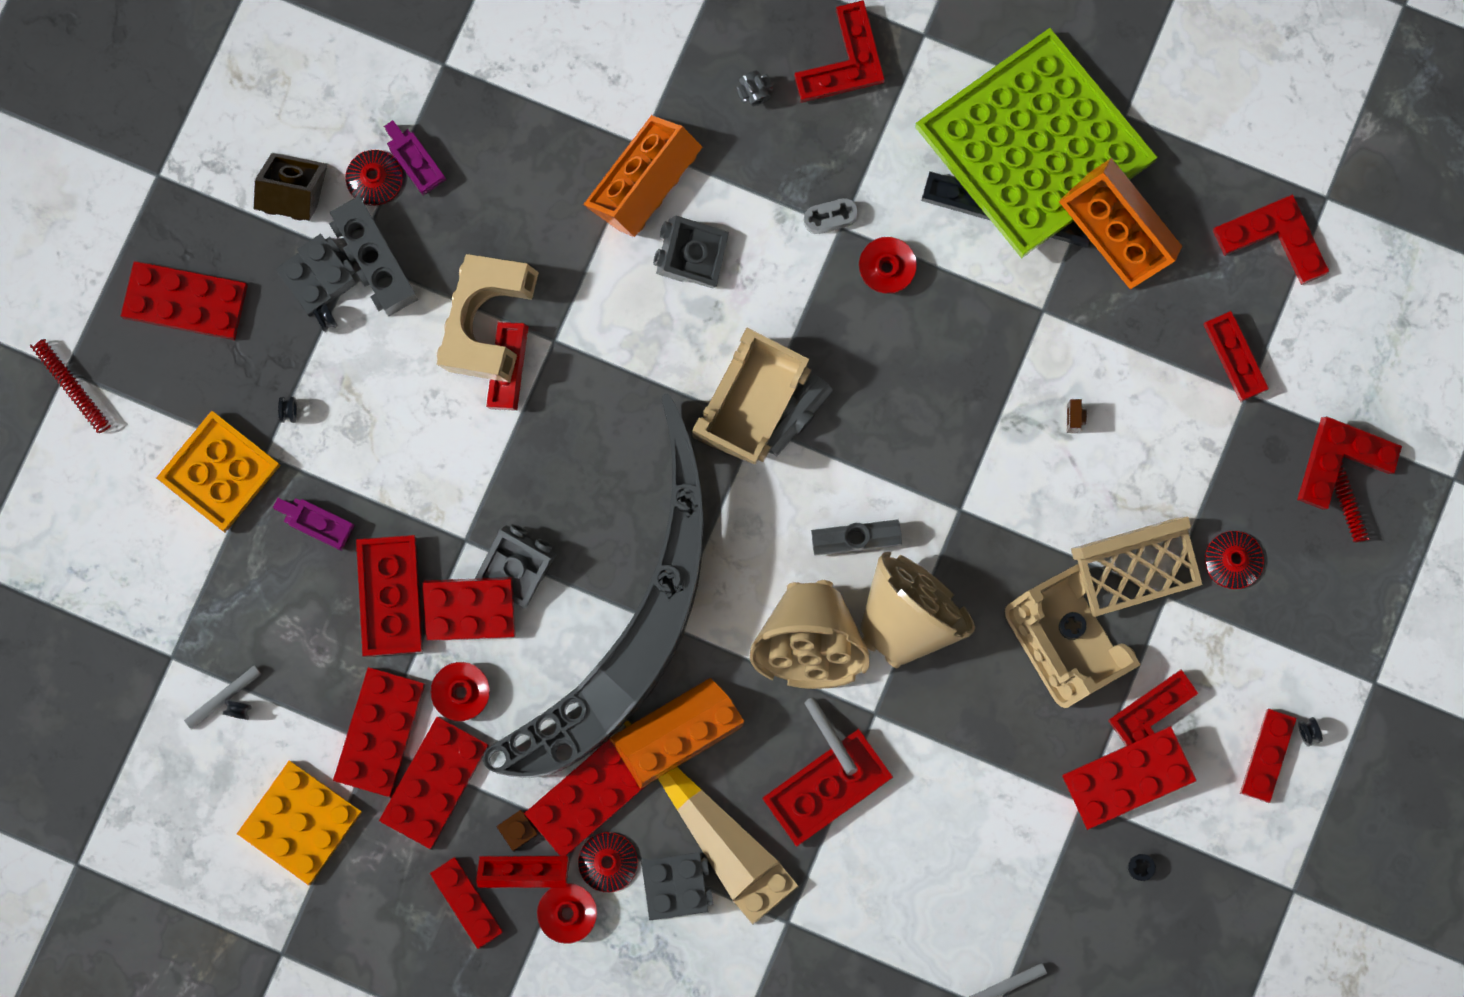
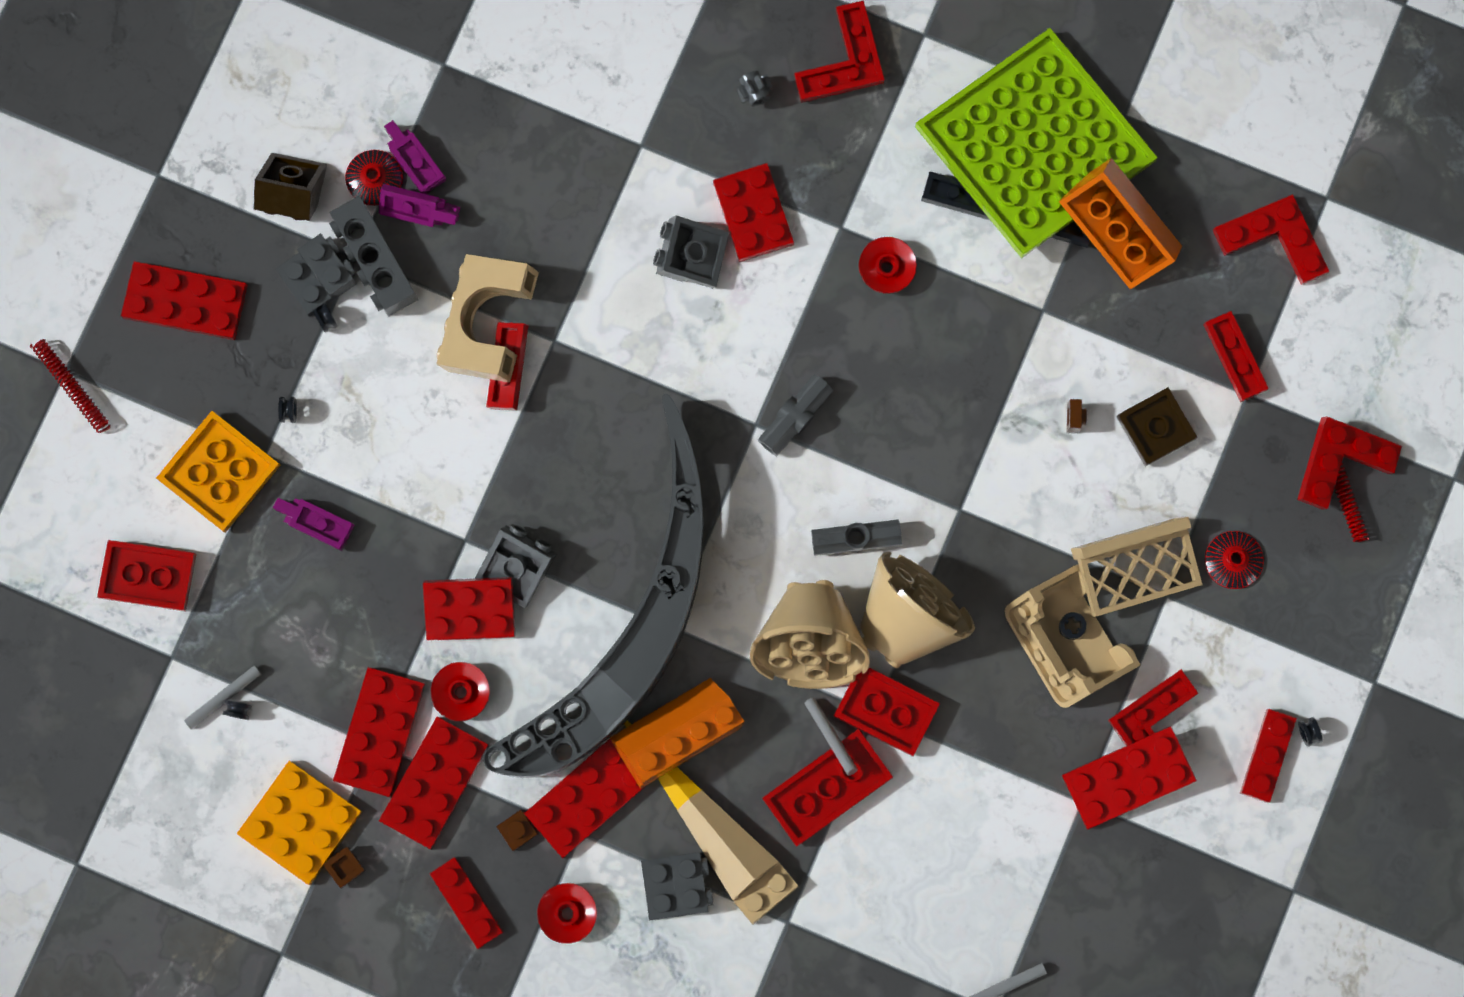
red plate [356,535,423,657] -> none
red plate [476,856,569,888] -> none
dish [578,832,638,892] -> none
orange slope [583,115,703,237] -> none
tan windscreen [692,328,811,465] -> none
light grey beam [804,198,858,234] -> none
black bush [1128,854,1155,881] -> none
none -> red plate [97,540,197,612]
none -> reddish brown plate [323,846,366,889]
none -> magenta hinge [378,184,460,227]
none -> red plate [713,163,794,262]
none -> red plate [834,667,940,757]
none -> dark brown plate [1116,387,1197,467]

